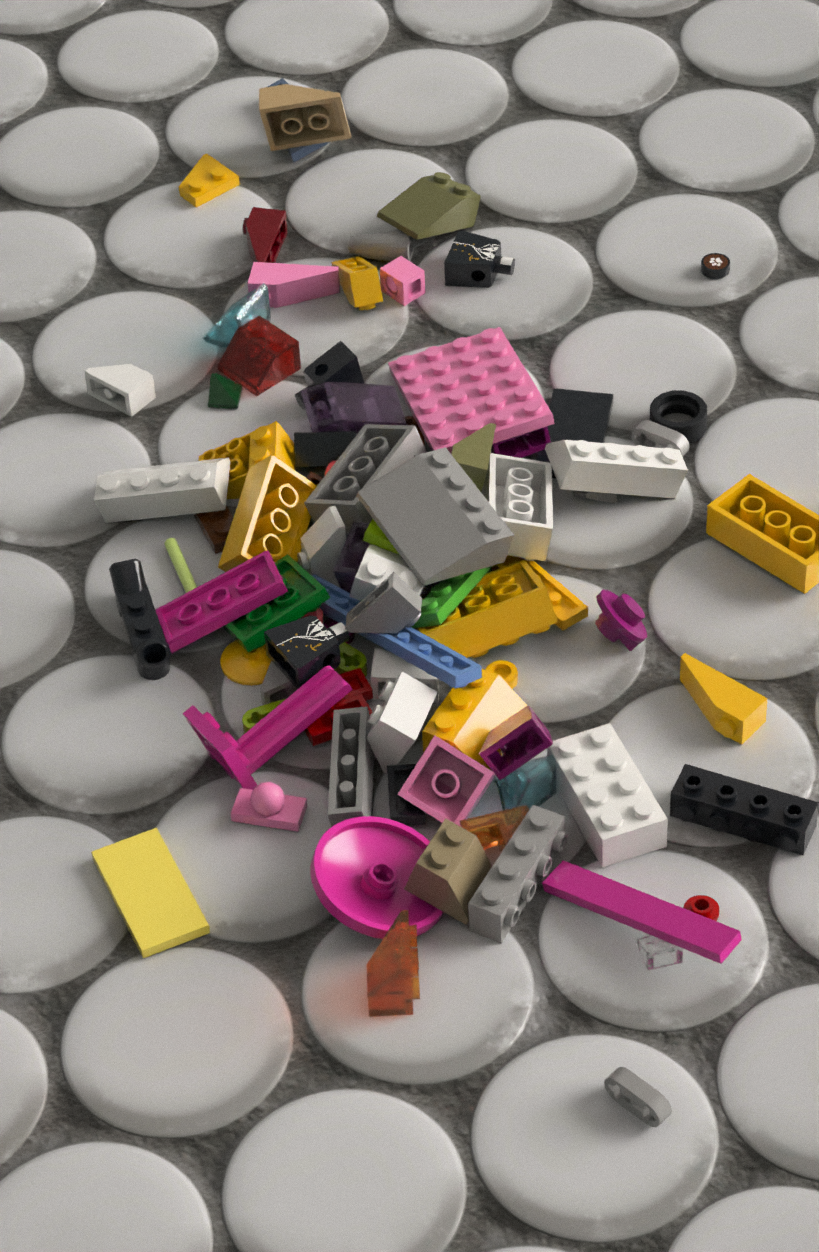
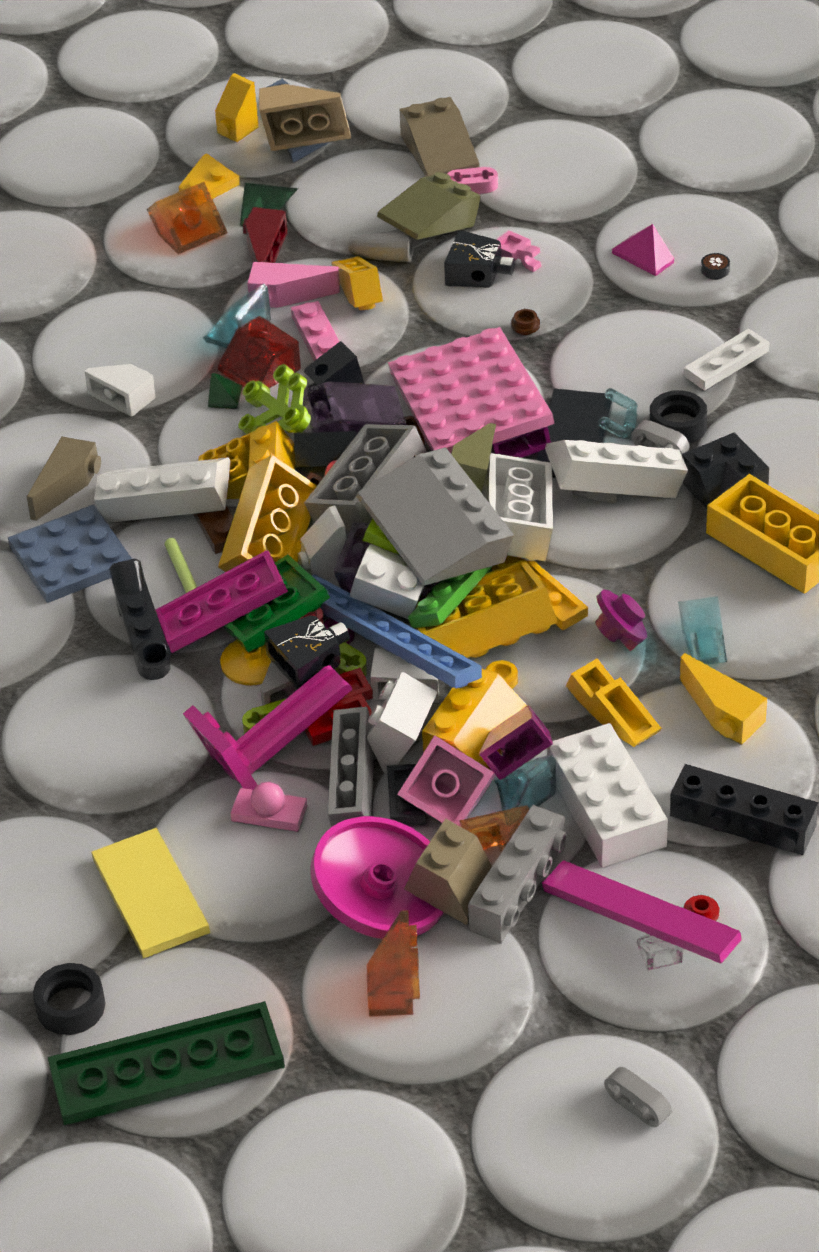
light grey slope [345,572,422,633] -> none
bright pink brick [380,256,425,306] -> none
none -> sand blue plate [8,504,132,603]
none -> dark tan slope [26,436,101,521]
none -> black tyre [33,963,106,1035]
none -> dark green plate [47,1001,285,1125]
none -> clear orange slope [146,182,228,254]
none -> yellow slope [215,73,259,142]
none -> lime plant [238,364,311,434]
none -> clear green slope [240,183,299,227]
none -> bright pink plate [291,301,340,361]
none -> dark tan slope [399,97,480,176]
none -> bright pink beam [447,167,498,194]
none -> bright pink plate [496,230,541,272]
none -> reddish brown plate [511,309,540,335]
none -> yellow slope [566,659,662,747]
none -> clear light blue piece [599,388,638,439]
none -> dark pink slope [612,224,674,276]
none -> clear light blue slope [678,596,727,665]
none -> black slope [682,432,770,509]
none -> white plate [684,328,770,391]

